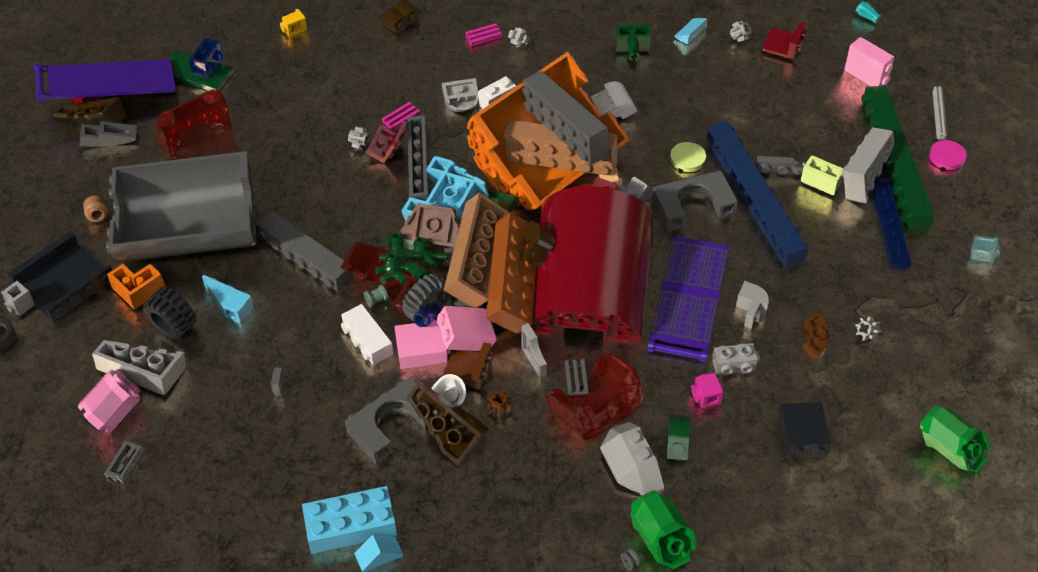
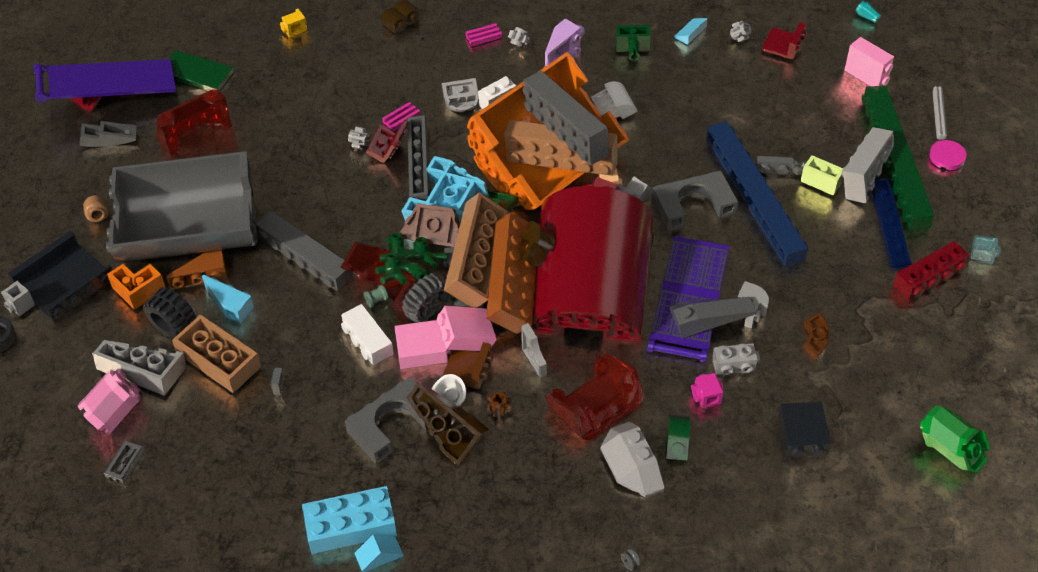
dark brown wedge [53,97,127,125] -> none
clear blue brick [189,38,223,78] -> none
clear blue cone [413,304,441,328] -> none
dark grey tile [565,359,588,396] -> none
green brick [630,490,697,569] -> none
yellowish green tile [670,142,706,172] -> none
light grey gear [855,316,881,340] -> none
none -> dark orange slope [166,250,227,289]
none -> medium nougat brick [172,315,261,393]
none -> lavender slope [545,19,585,66]
none -> dark grey wedge [669,297,756,338]
none -> dark red brick [893,241,970,300]

